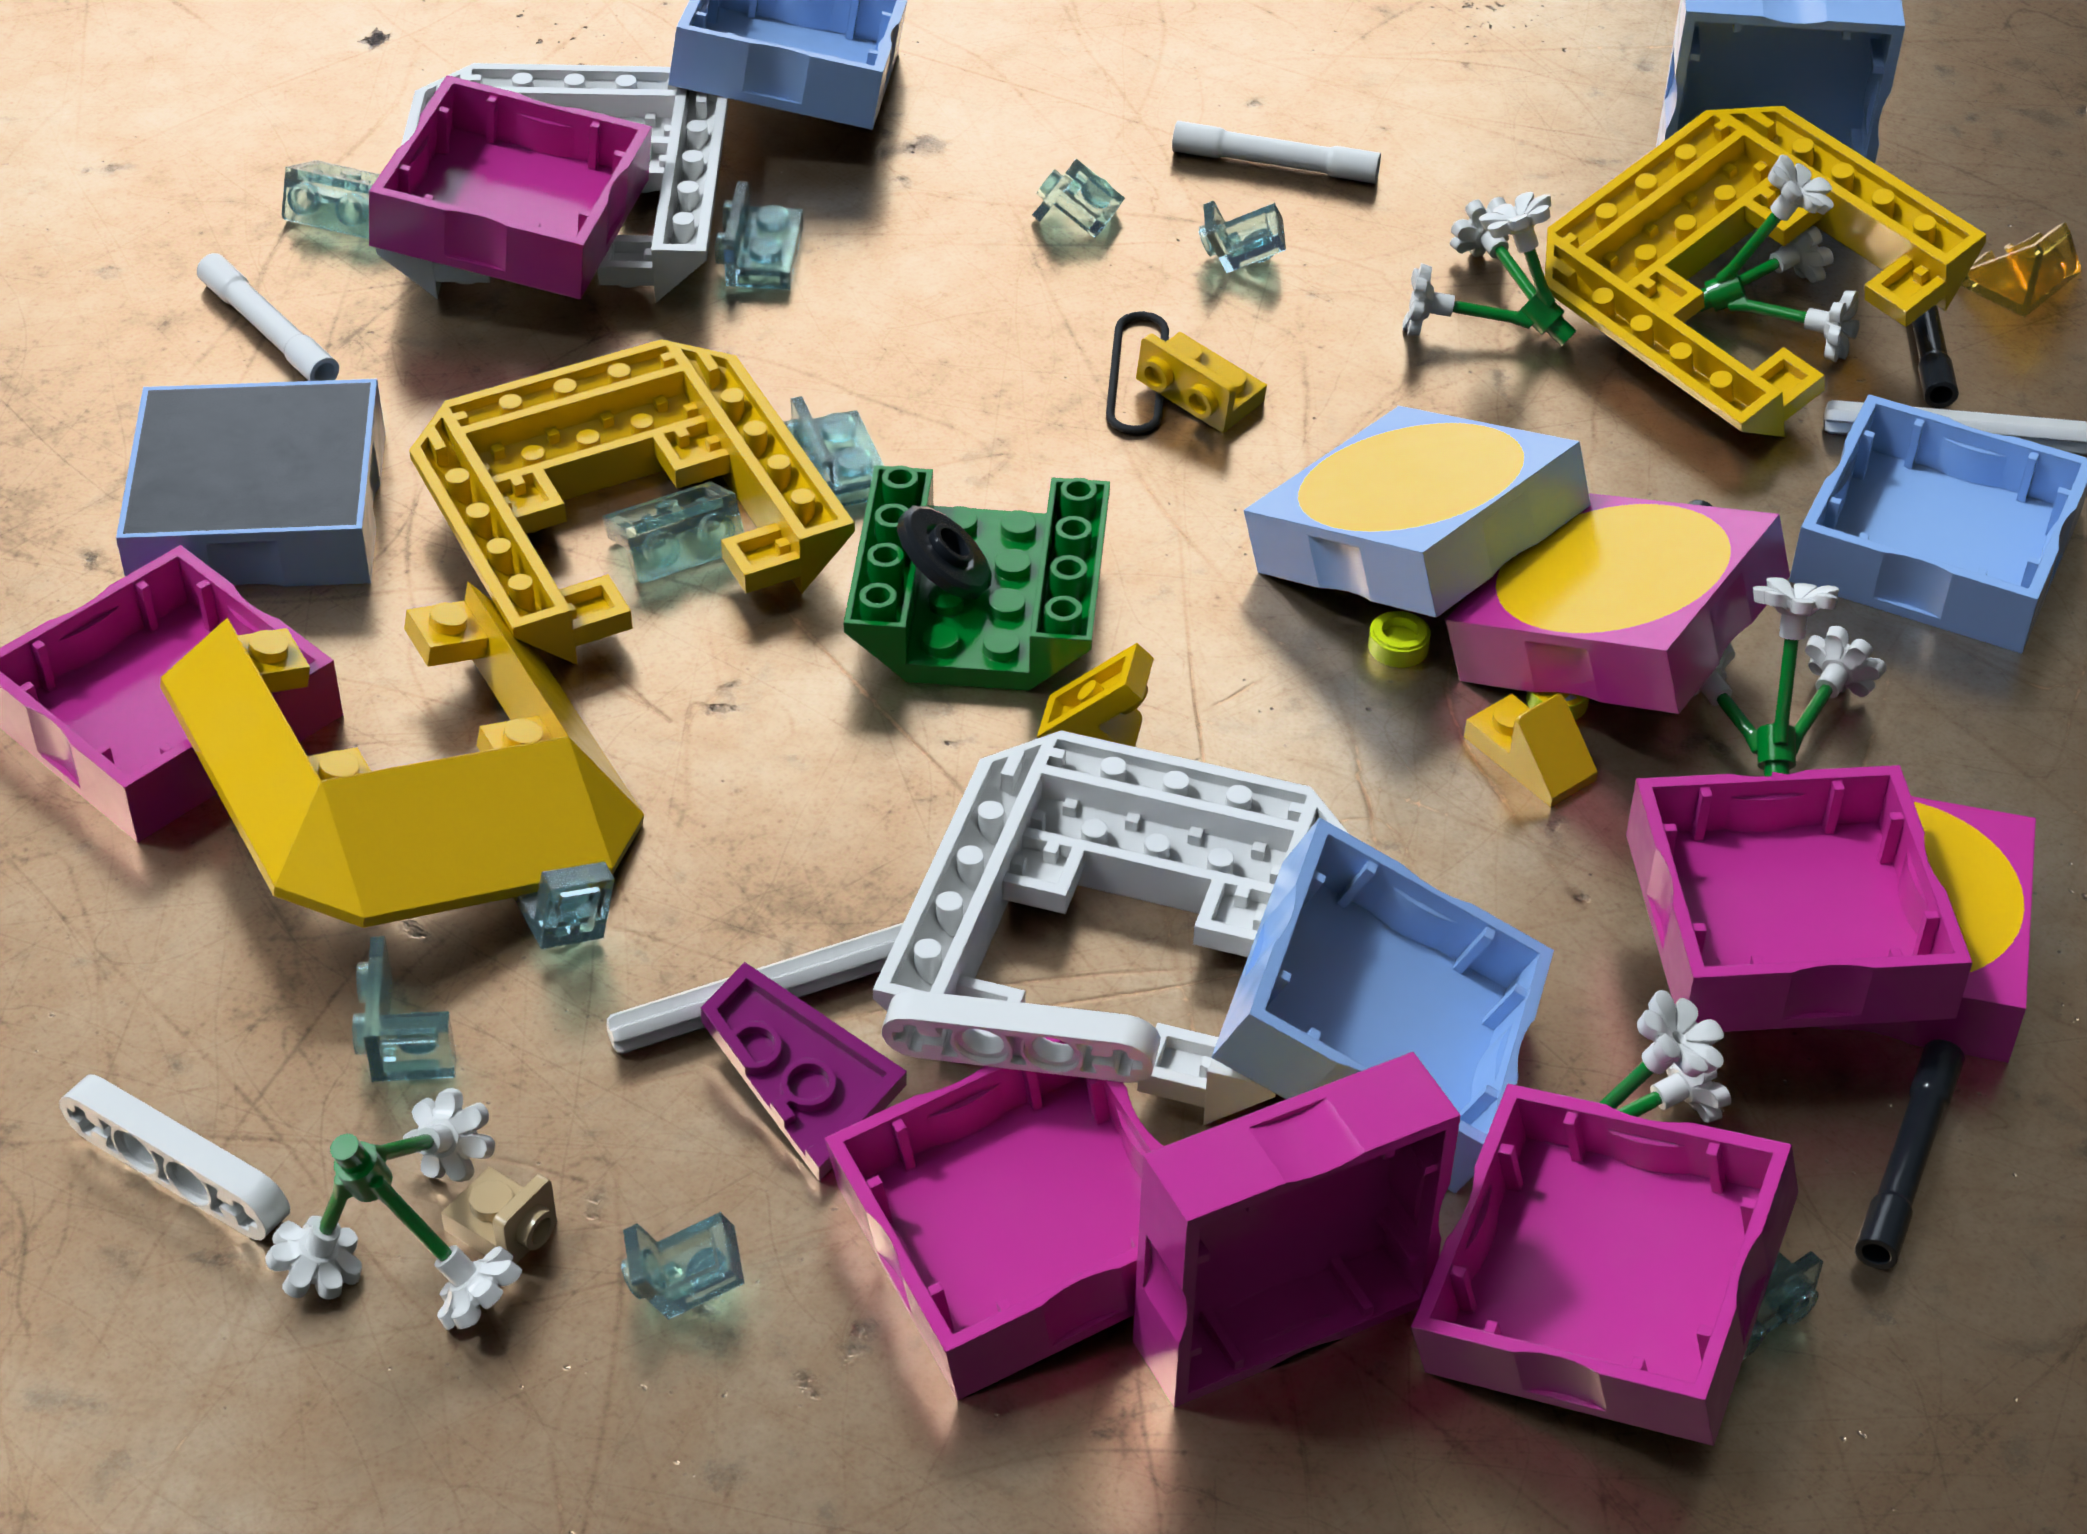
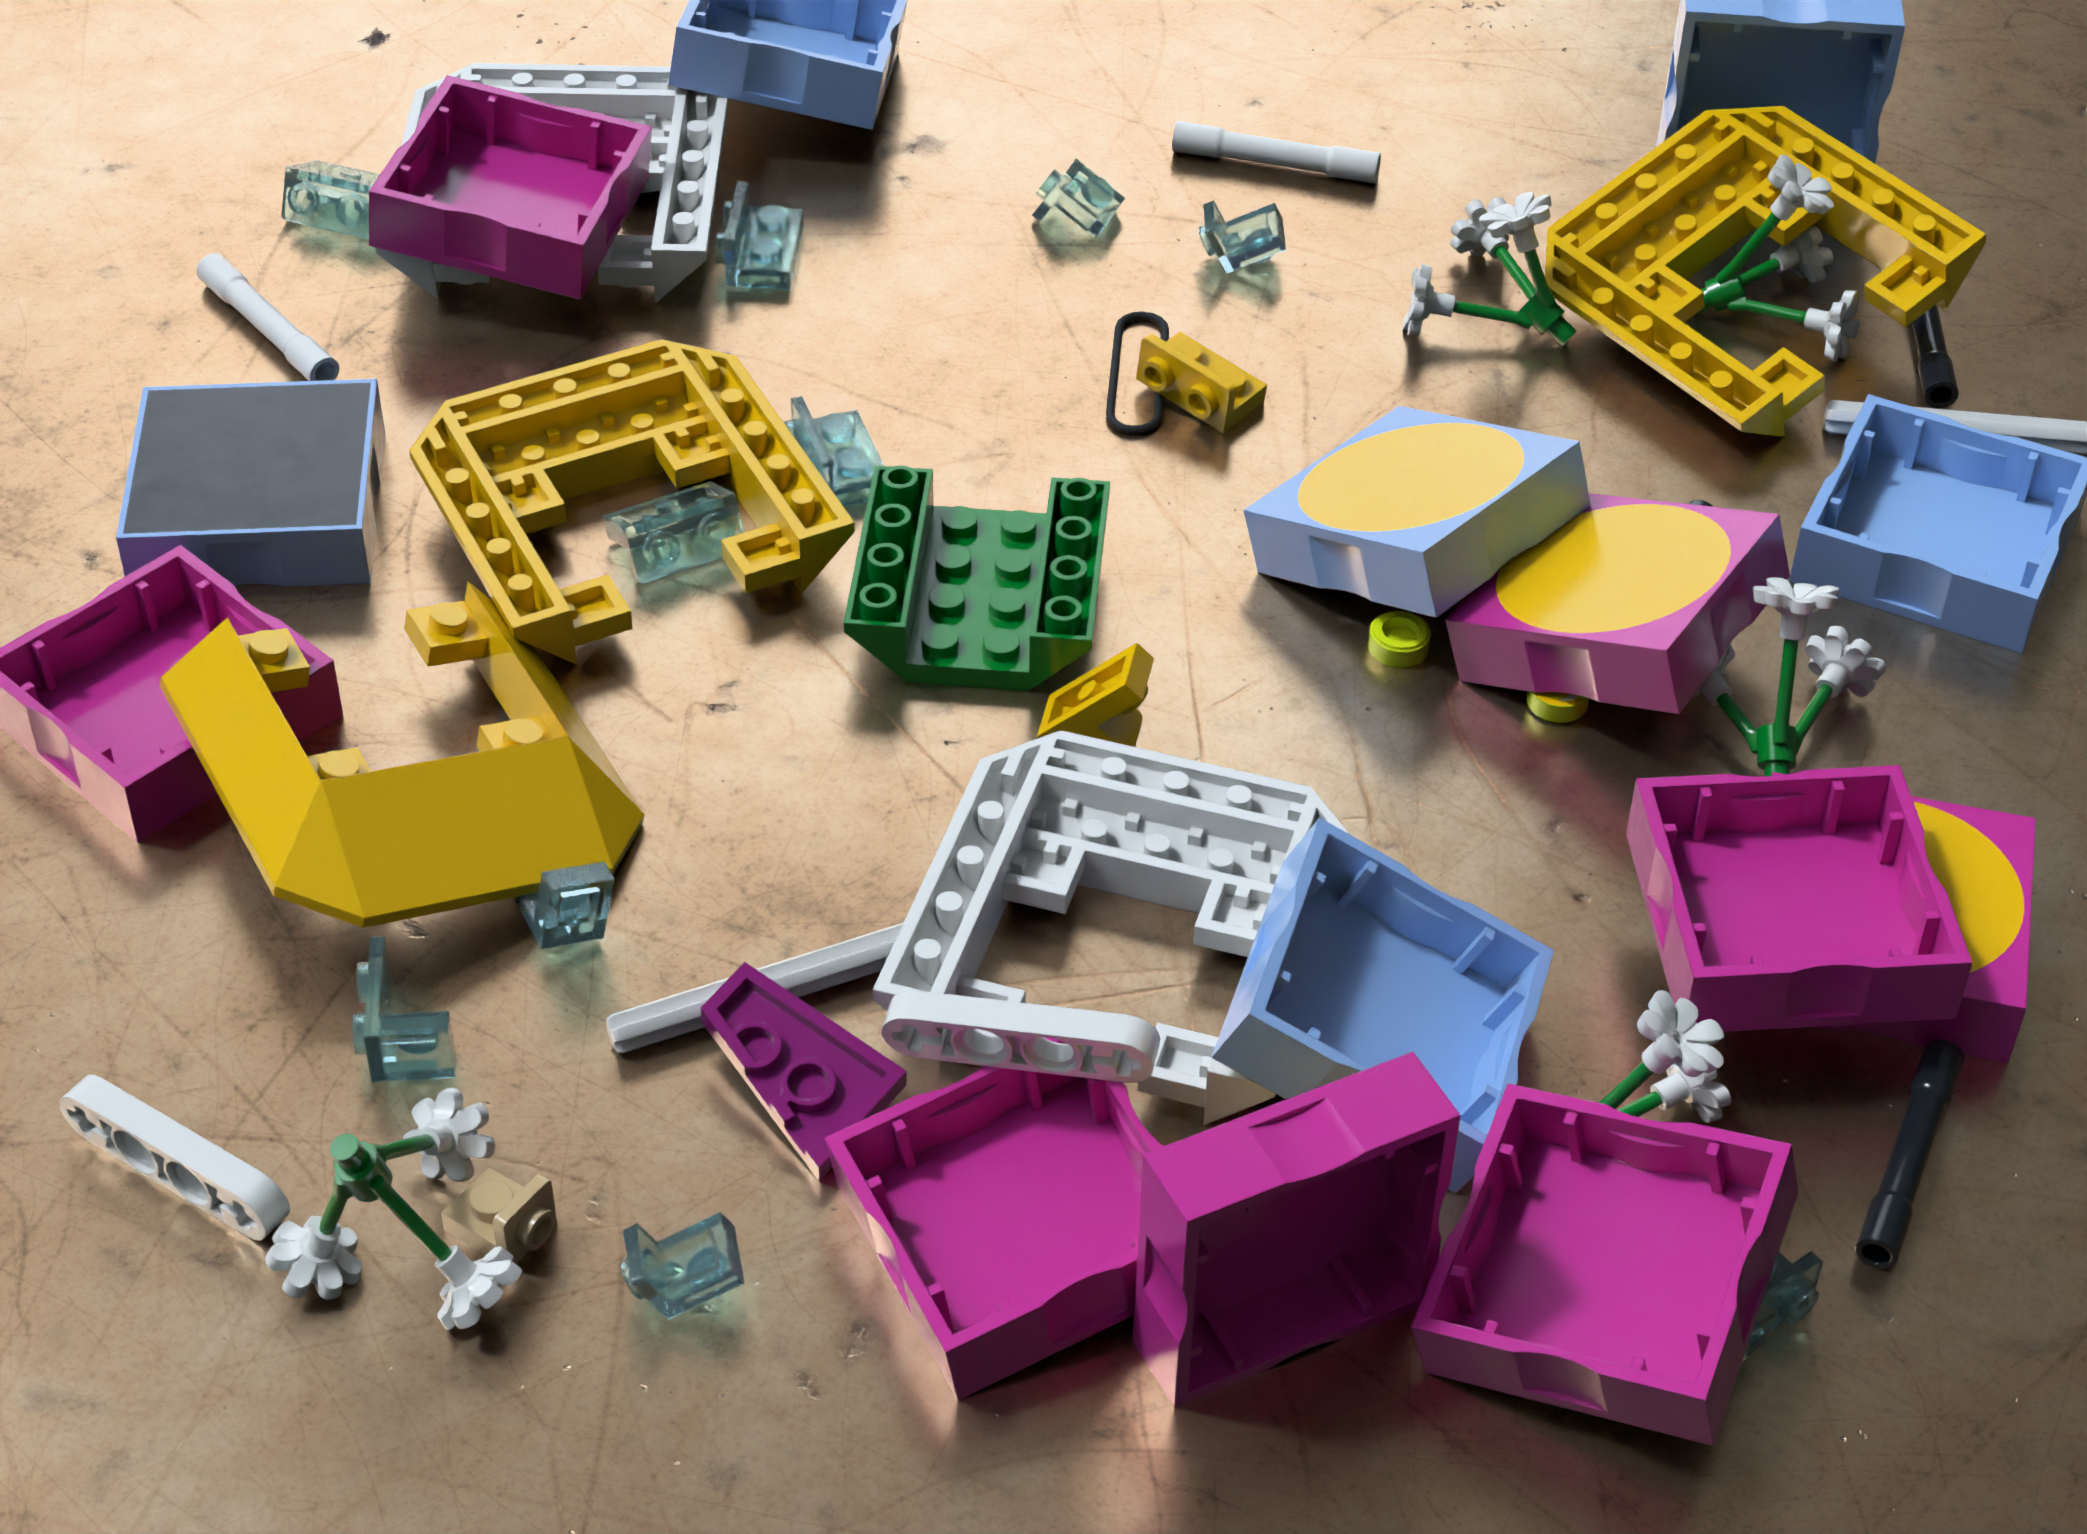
black wheel [897,506,992,599] -> none
yellow slope [1464,693,1598,807] -> none
clear yellow slope [1961,222,2082,317] -> none

